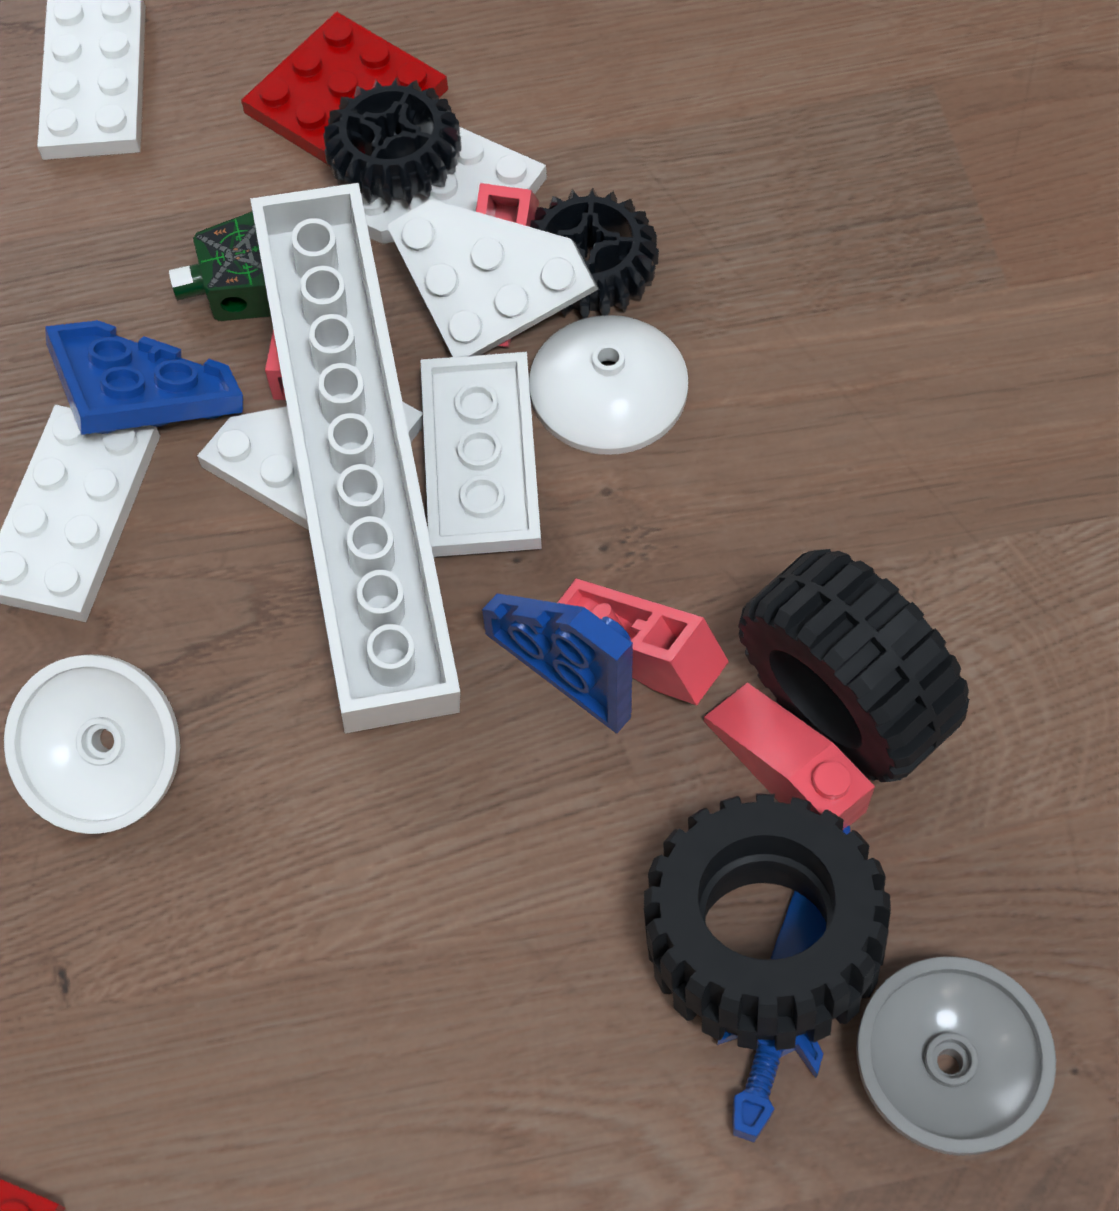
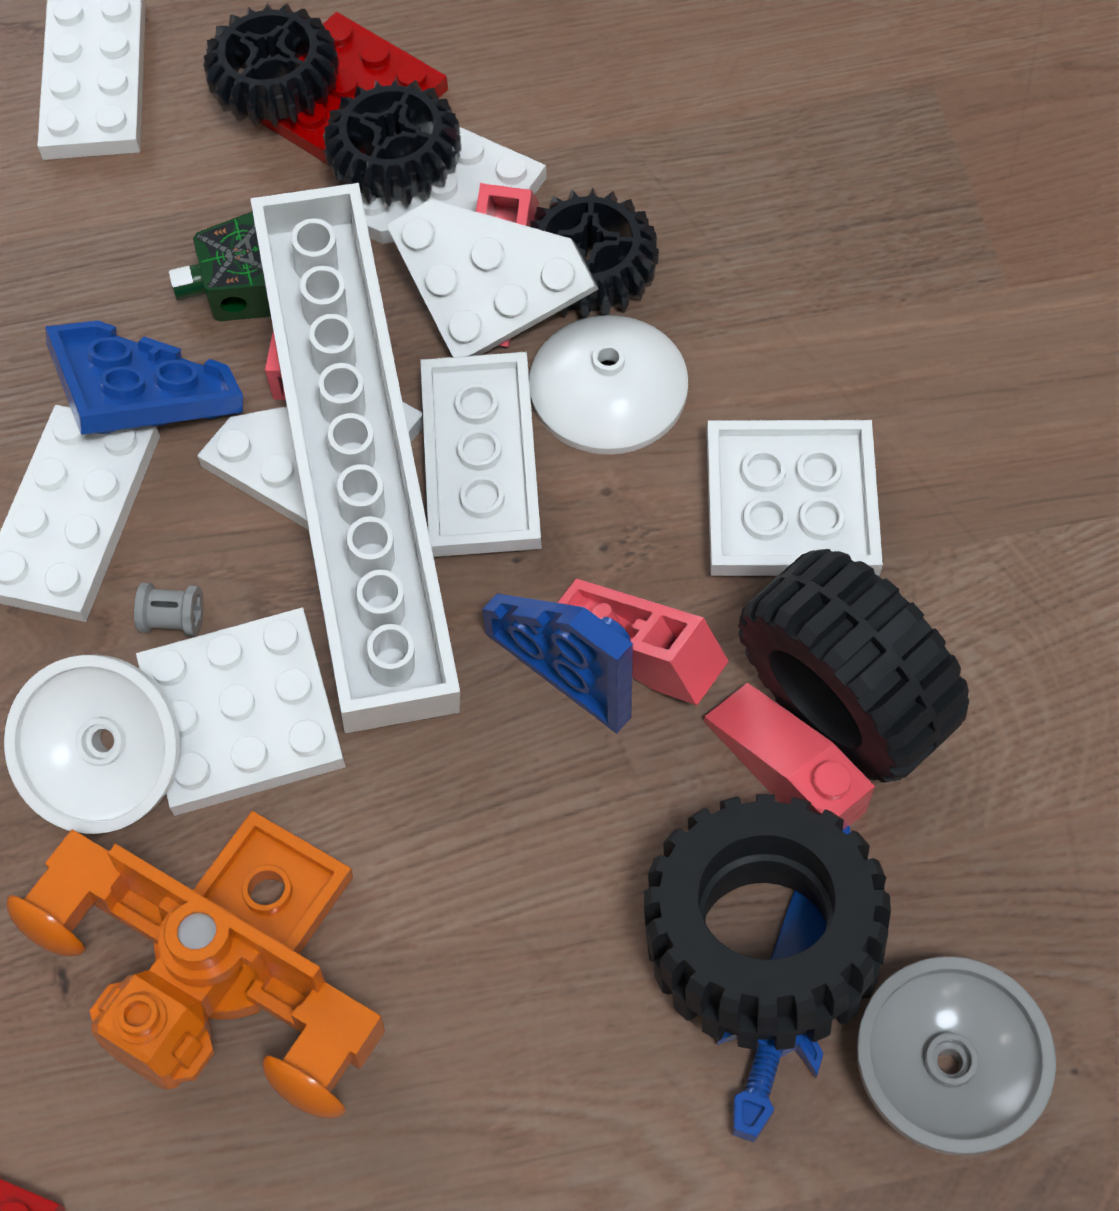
none -> orange piece [6,811,385,1119]
none -> light grey bush [134,582,204,636]
none -> white plate [136,607,346,816]
none -> black gear [203,2,339,128]
none -> white plate [707,420,883,576]

